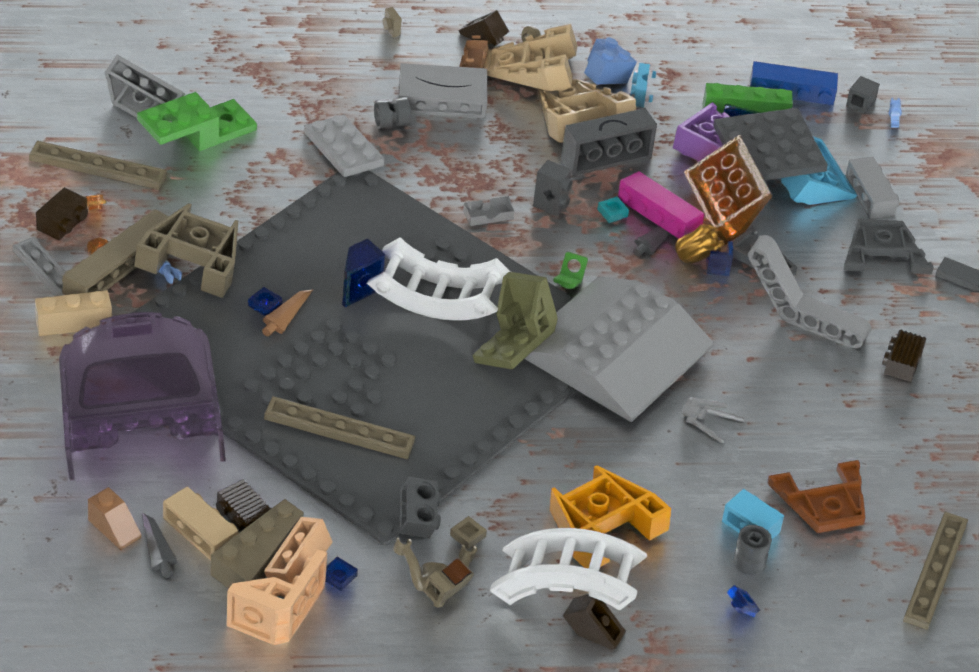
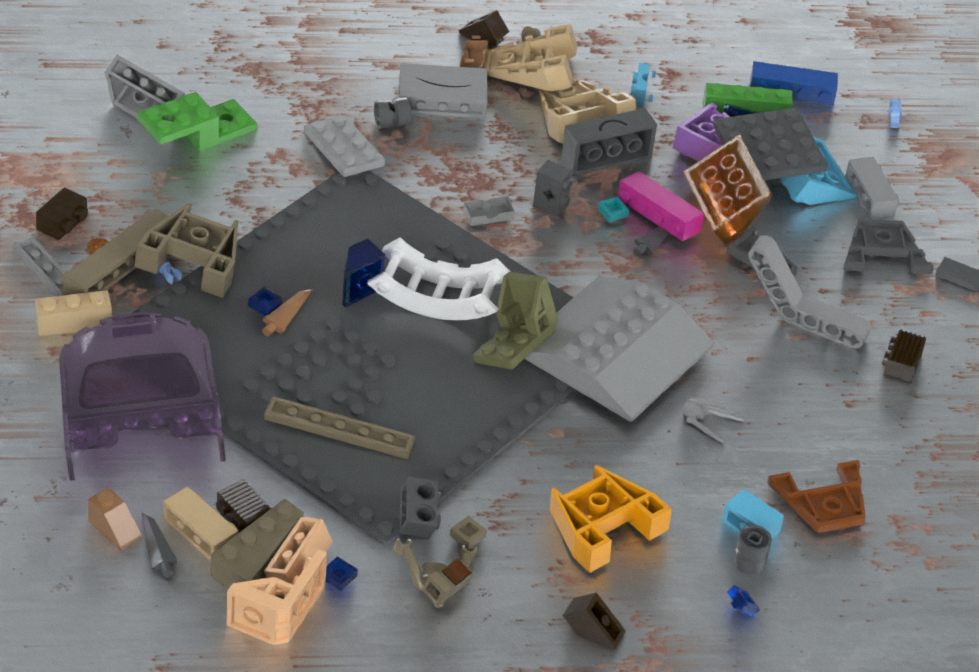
dark tan tile [29,140,167,190] -> none
clear orange plate [86,194,107,211] -> none
dark tan plate [382,7,402,38] -> none
white fence [490,528,647,611] -> none
bright green bracket [553,252,588,289] -> none
medium blue brick [584,37,637,85] -> none
pearl gold piece [675,224,724,264] -> none
clear blue panel [706,241,733,276] -> none
dark grey brick [846,76,880,113] -> none
dark tan tile [903,511,969,630] -> none

